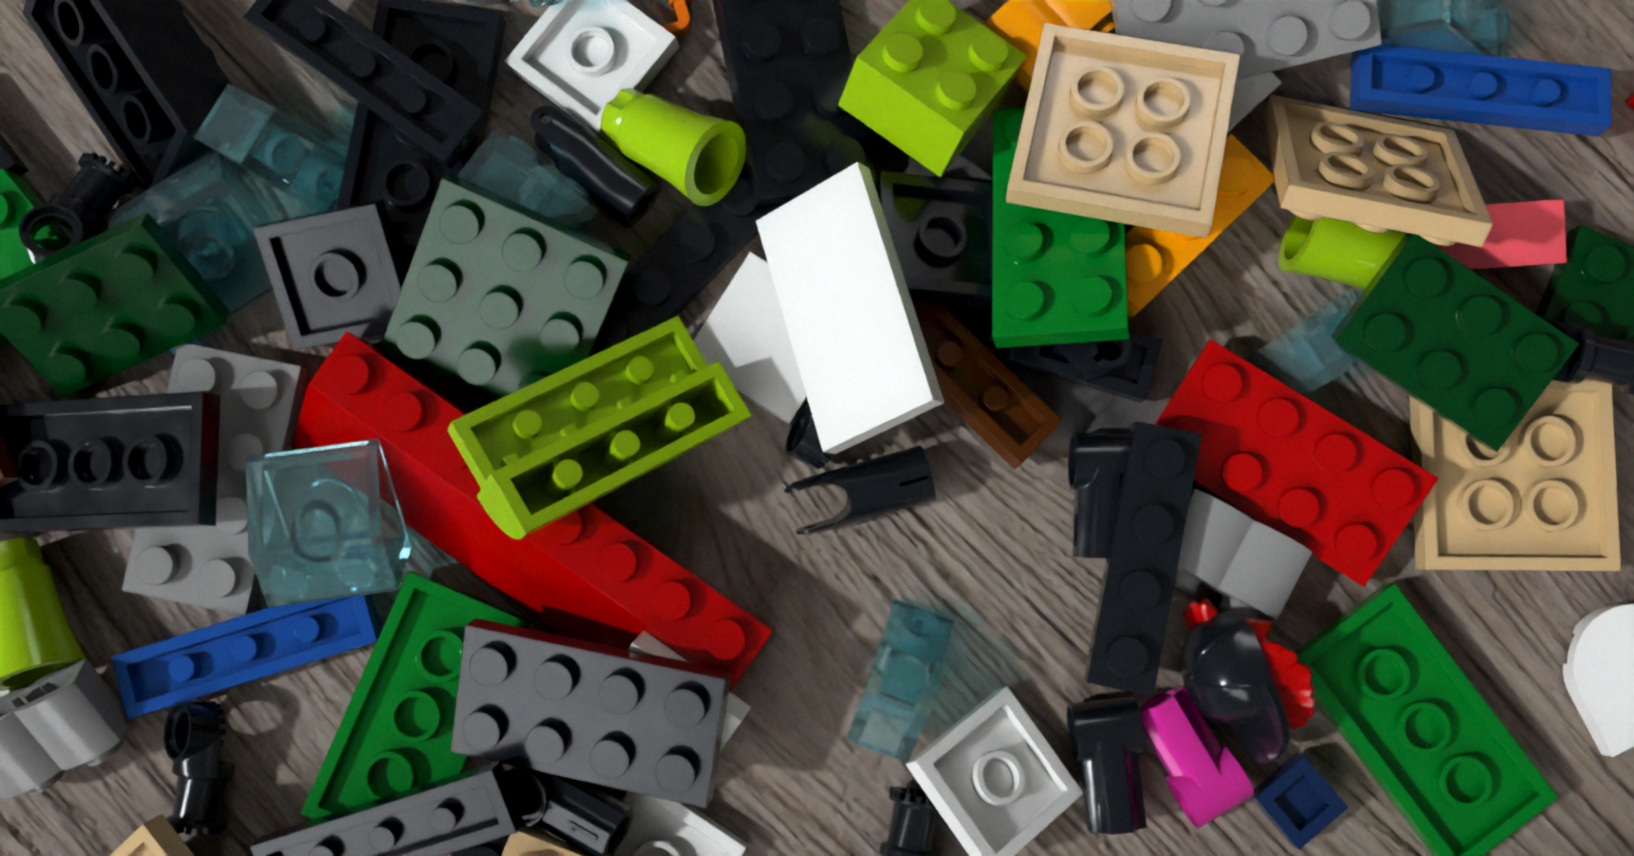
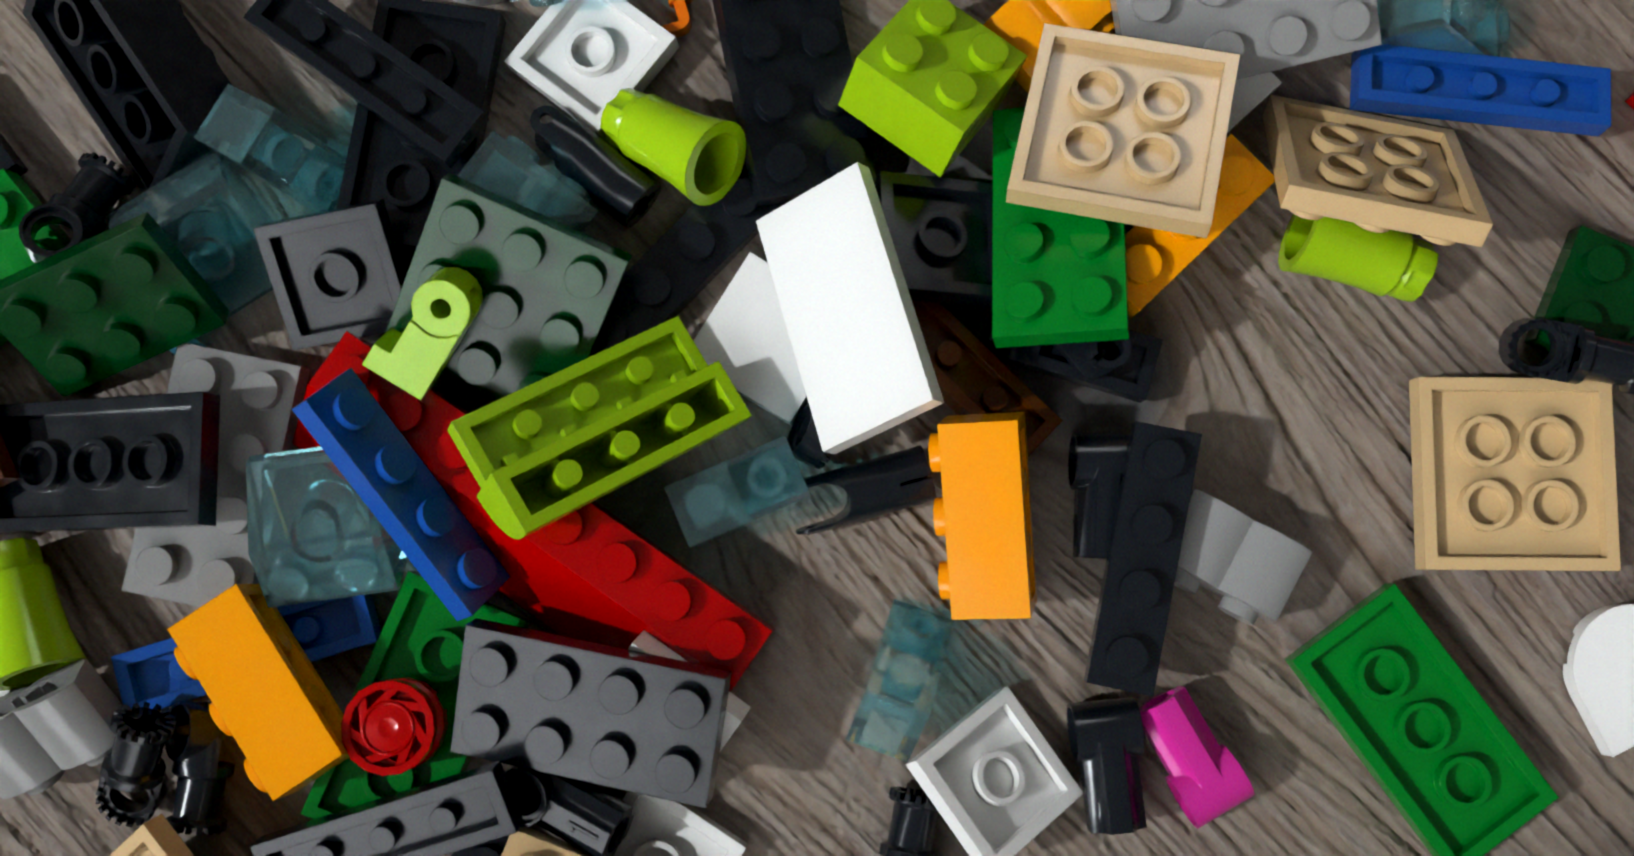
red plate [1154,339,1439,587] -> none
black hair [1180,598,1317,764] -> none
clear light blue slope [1244,289,1358,396] -> none
dark blue plate [1251,753,1348,850] -> none
dark green plate [1328,233,1579,452] -> none
coral slope [1432,199,1567,270] -> none
none -> black connector [95,702,177,827]
none -> light orange brick [167,584,349,801]
none -> blue plate [292,368,511,621]
none -> red wheel [341,677,448,776]
none -> lime leg [362,267,483,400]
none -> clear light blue slope [664,436,811,549]
none -> light orange brick [928,412,1037,620]

